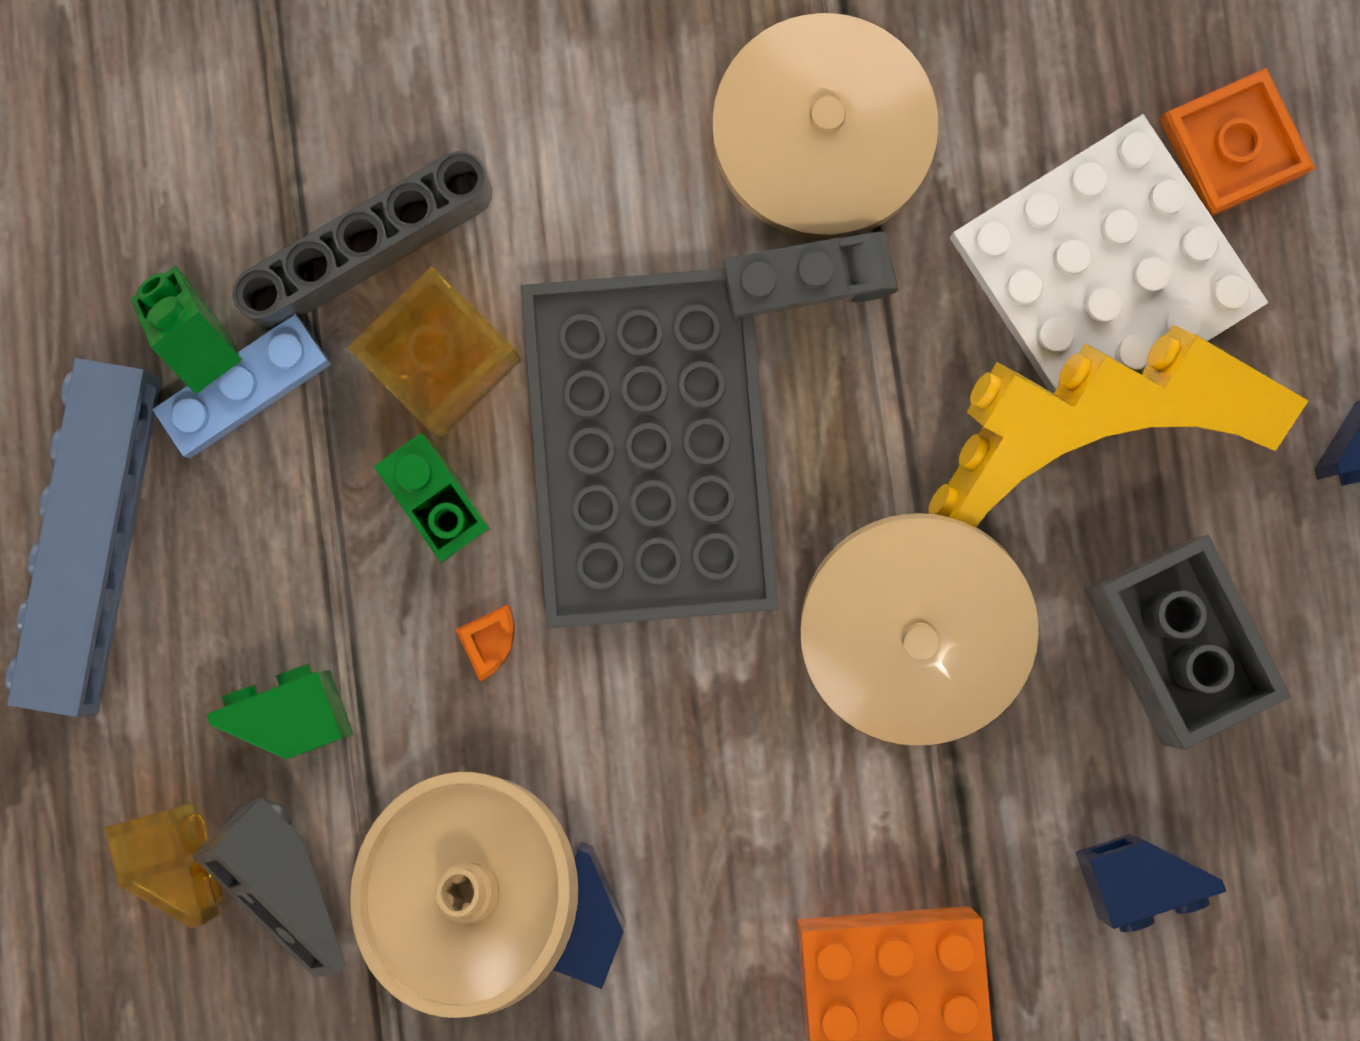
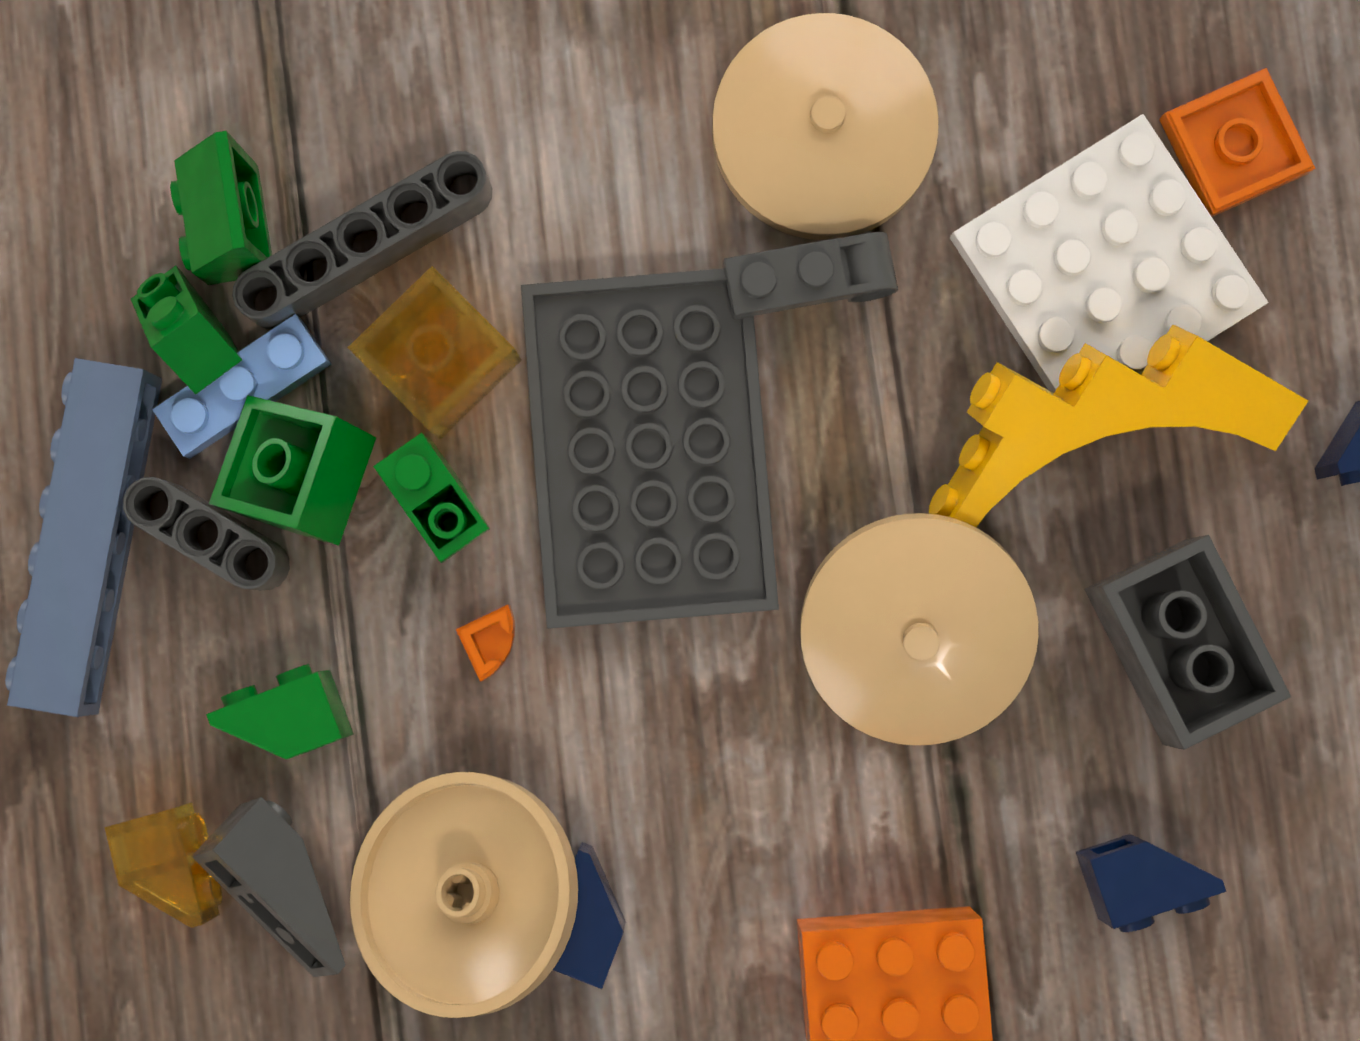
none -> dark grey beam [123,477,290,591]
none -> green slope [170,131,272,285]
none -> green slope [209,395,377,546]

